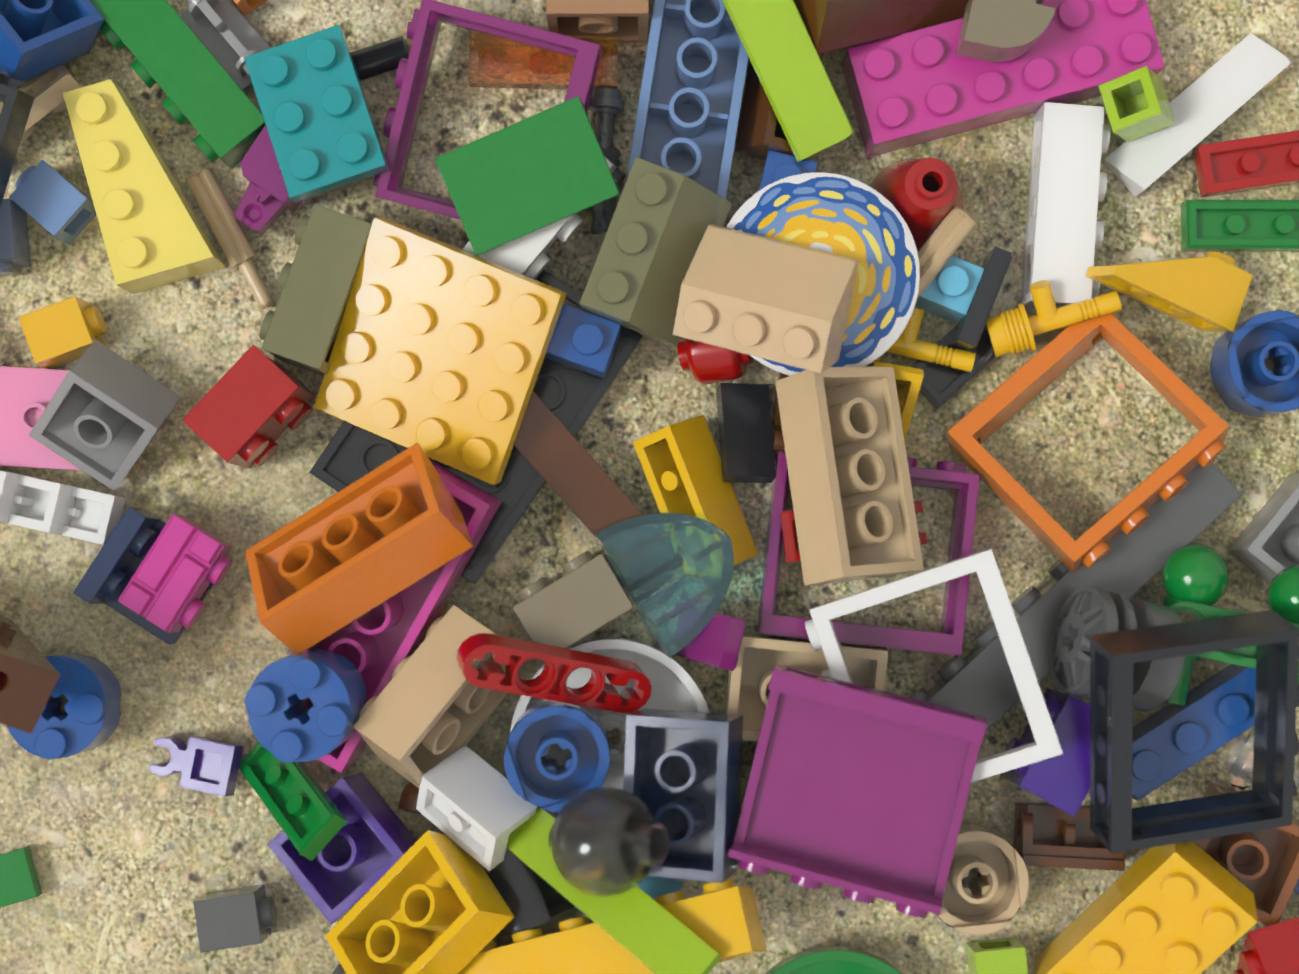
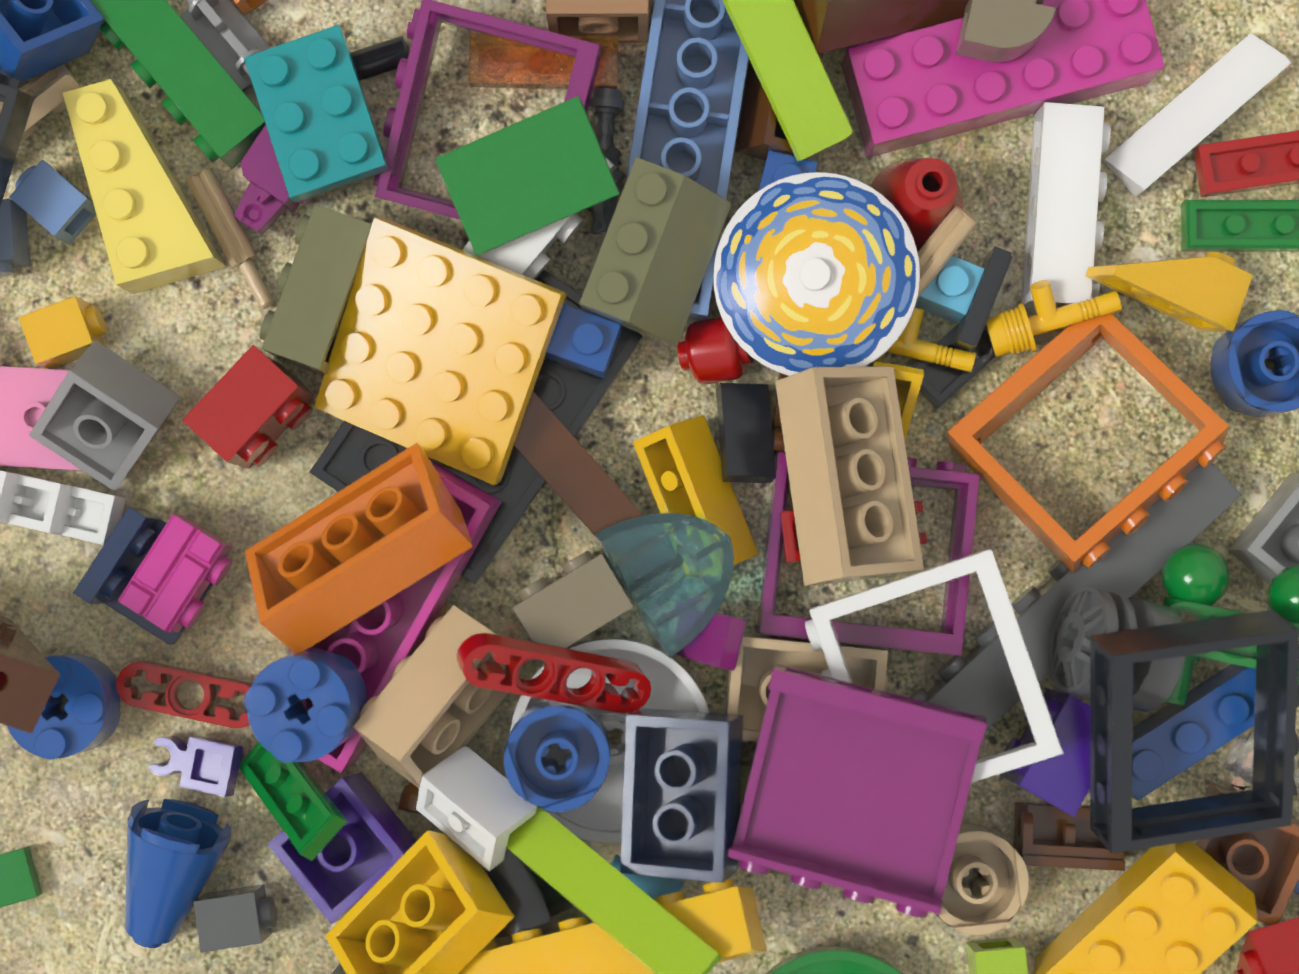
clear smoke brick [549,786,669,896] -> none
tan slope [673,224,859,374] -> none
lime brick [1098,66,1176,142] -> none
none -> red beam [116,661,252,729]
none -> blue cone [125,799,231,948]

